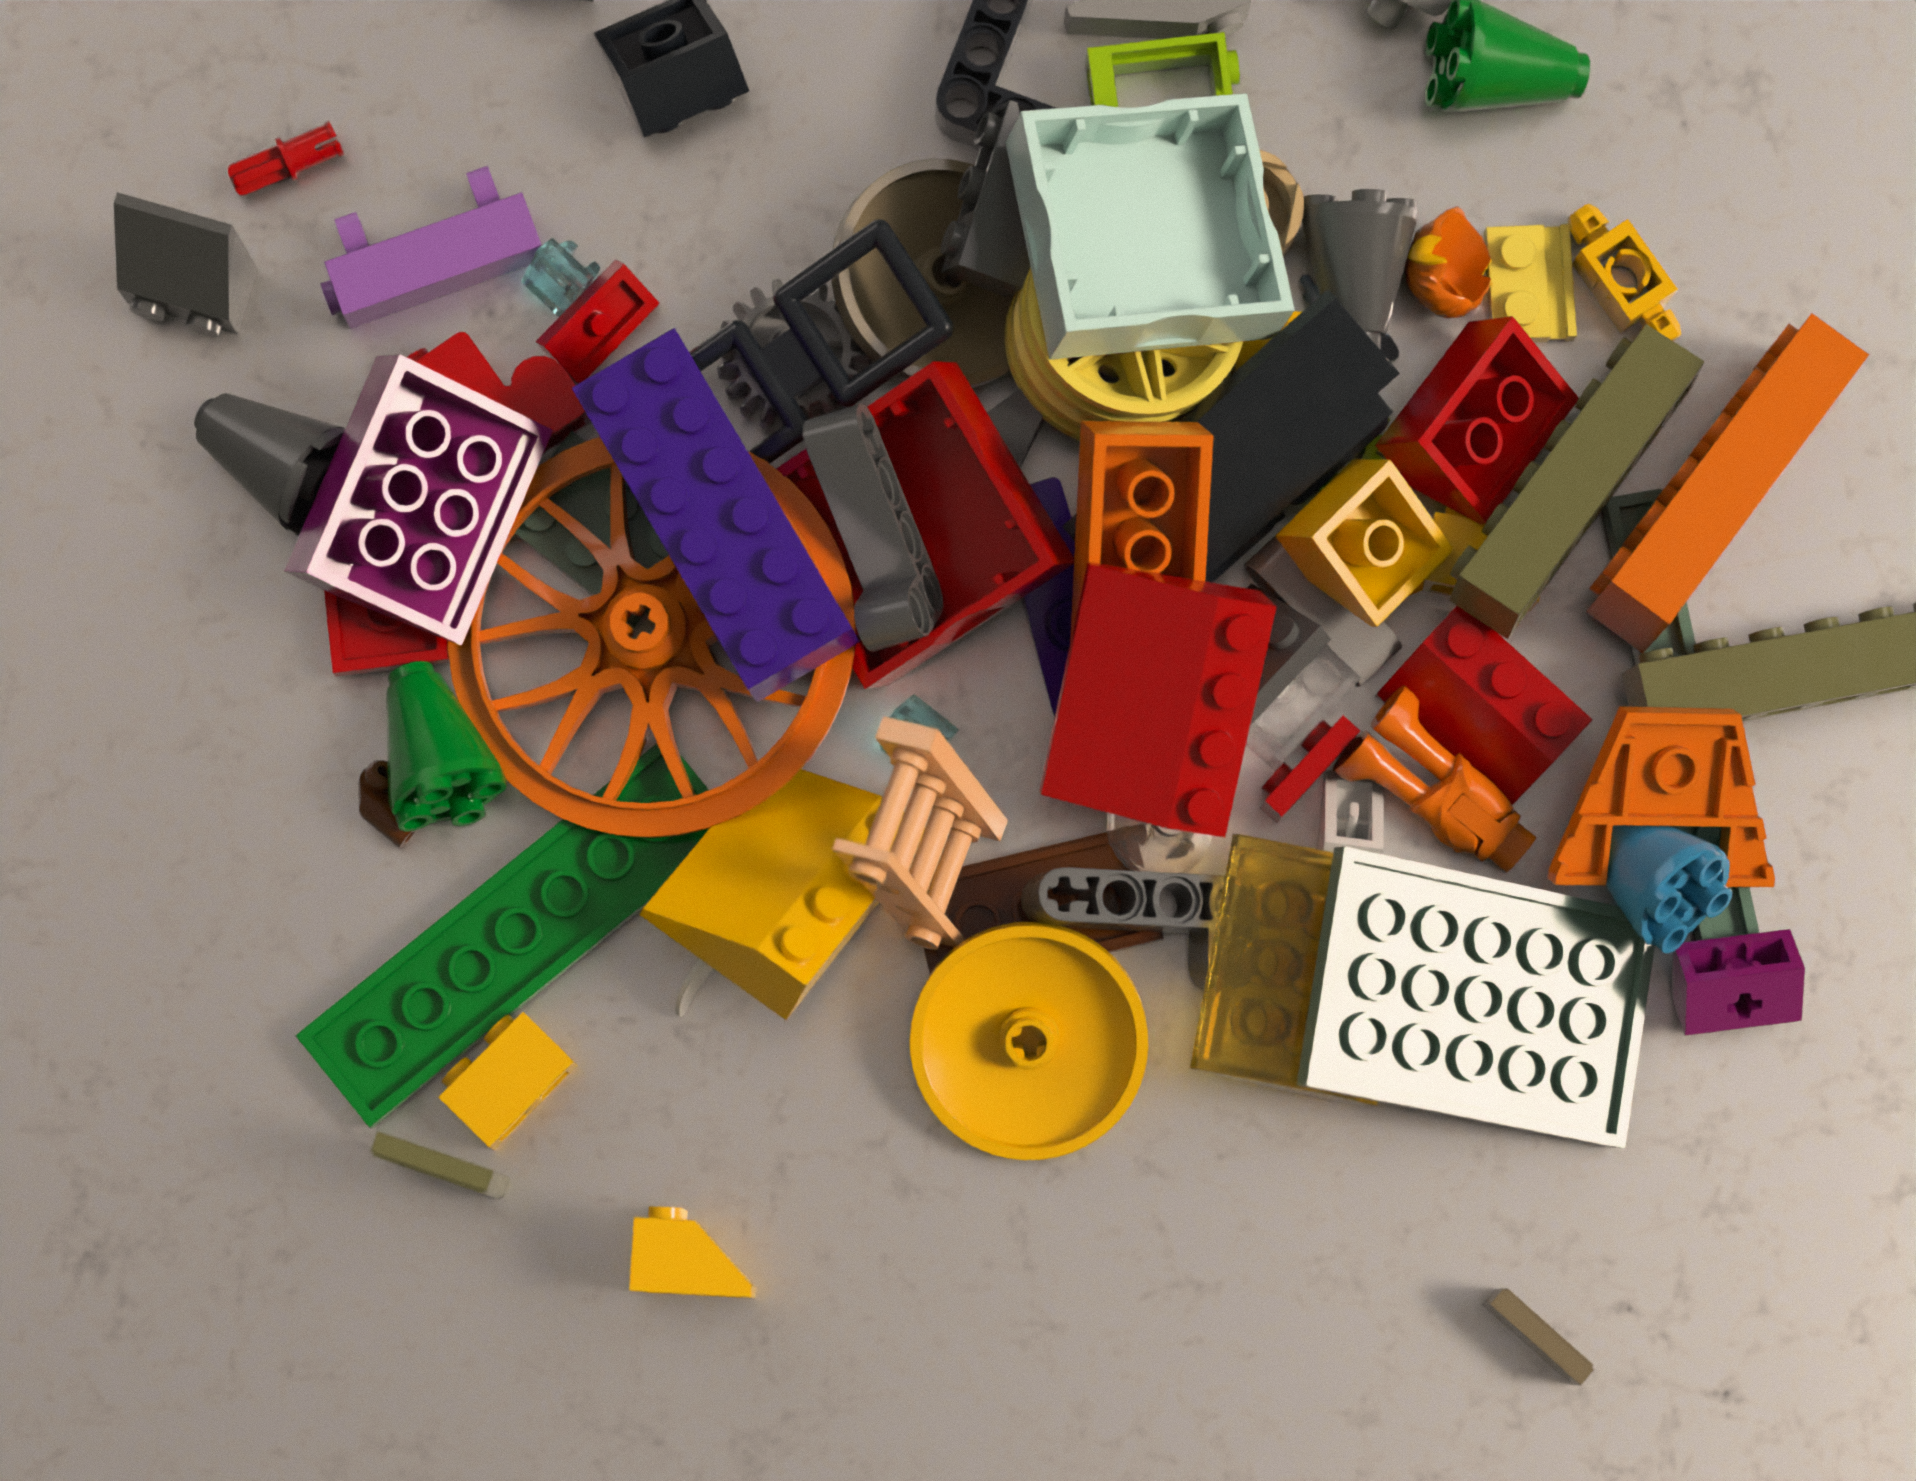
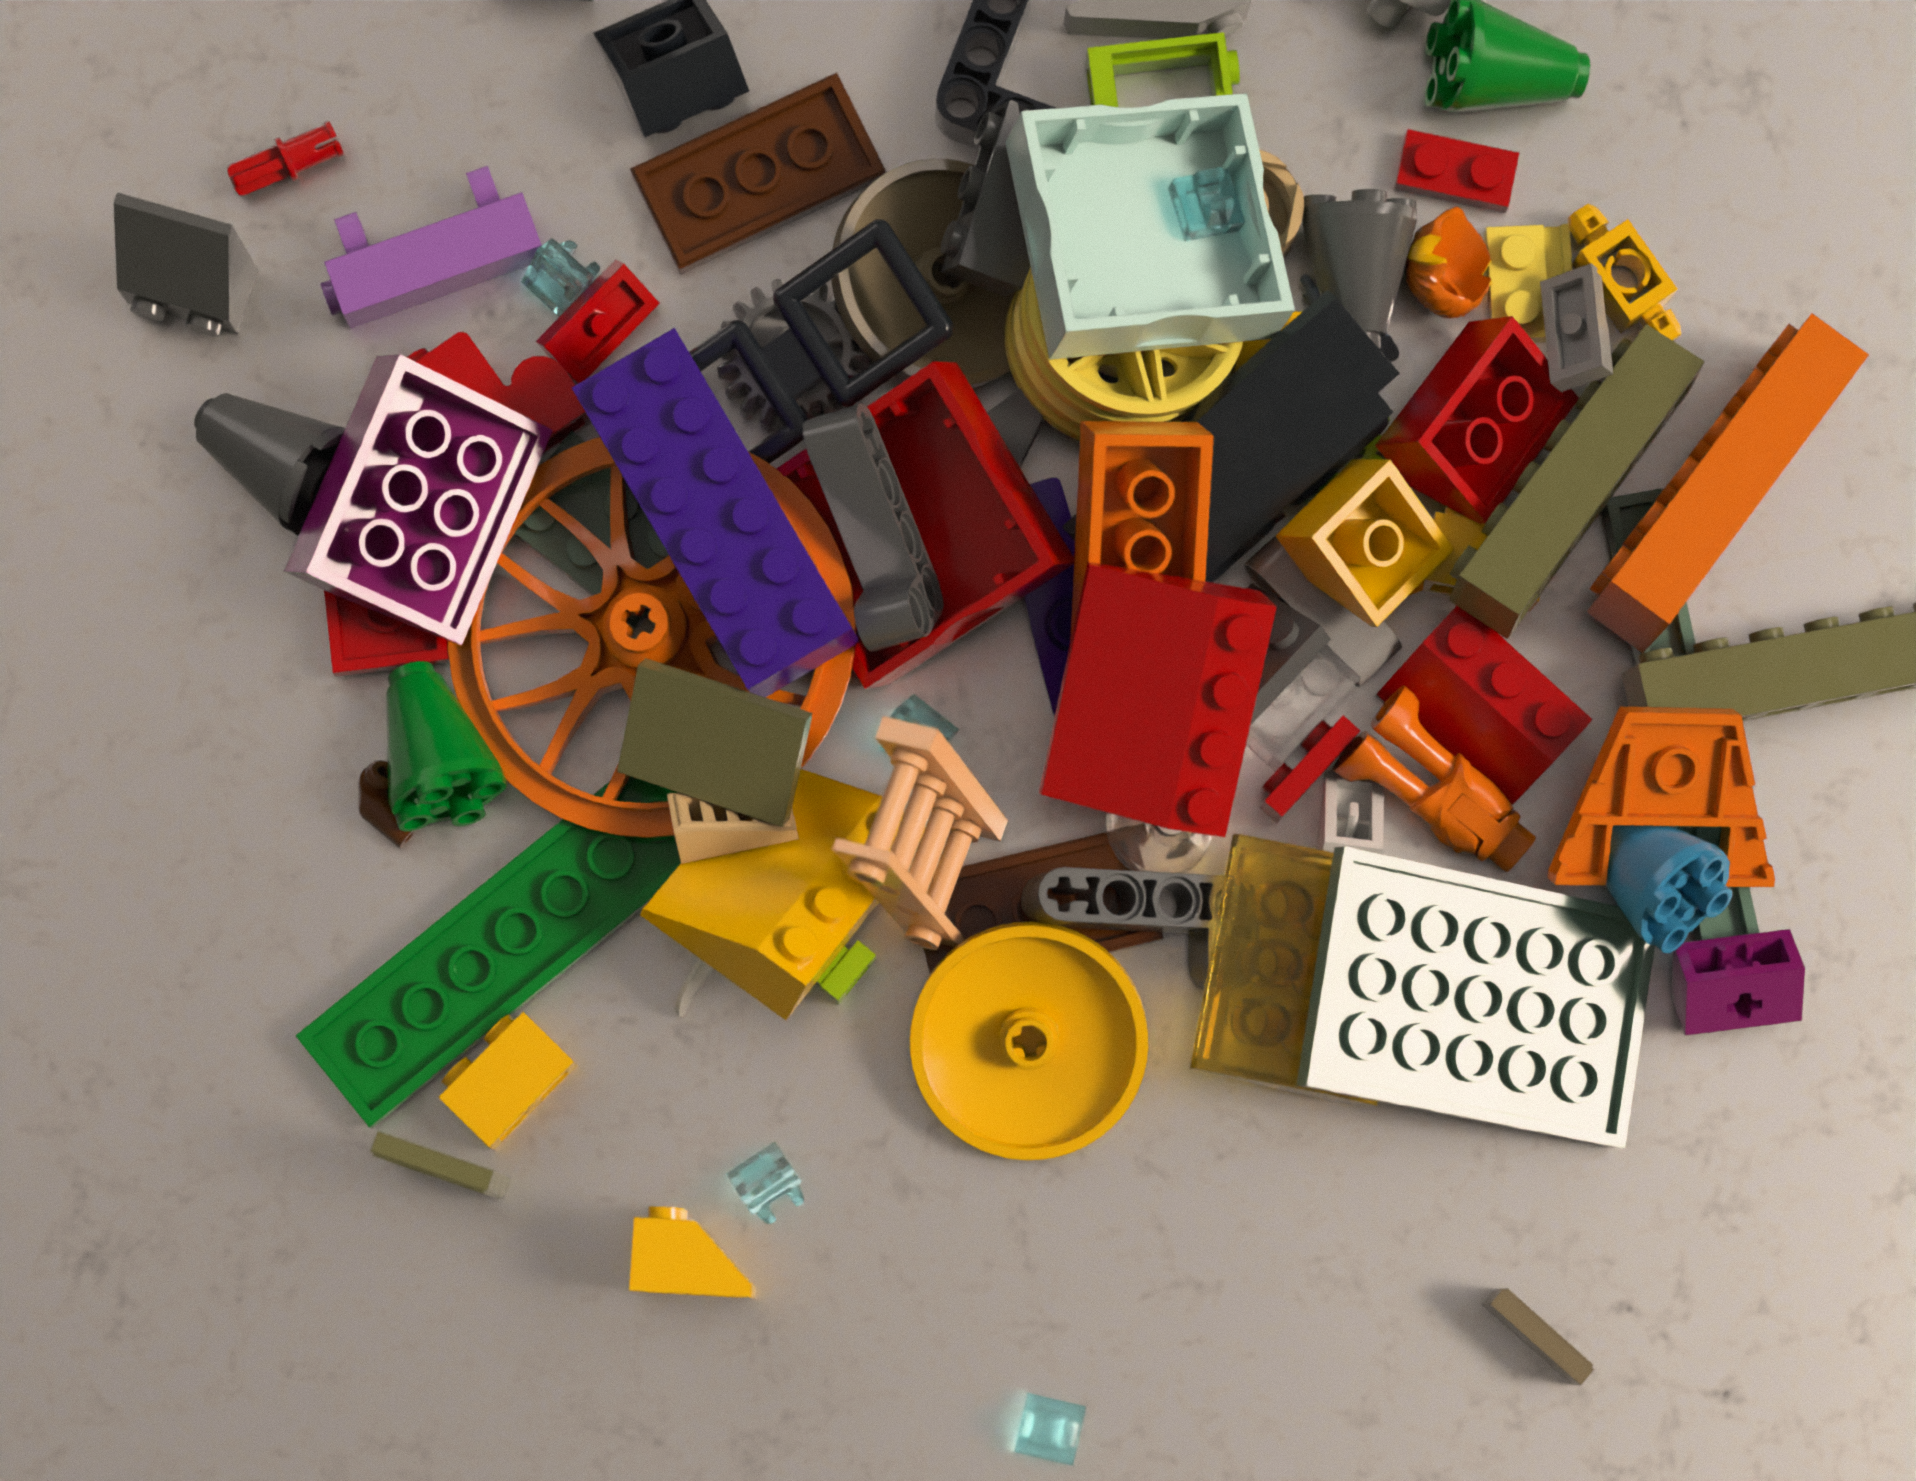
none -> olive tile [617,658,813,827]
none -> reddish brown tile [630,72,887,275]
none -> tan slope [667,792,799,864]
none -> clear light blue tile [726,1142,804,1224]
none -> lime piece [815,940,876,1005]
none -> clear light blue tile [1014,1393,1086,1466]
none -> clear light blue tile [1168,167,1245,242]
none -> red plate [1394,129,1520,213]
none -> light grey plate [1540,263,1613,392]

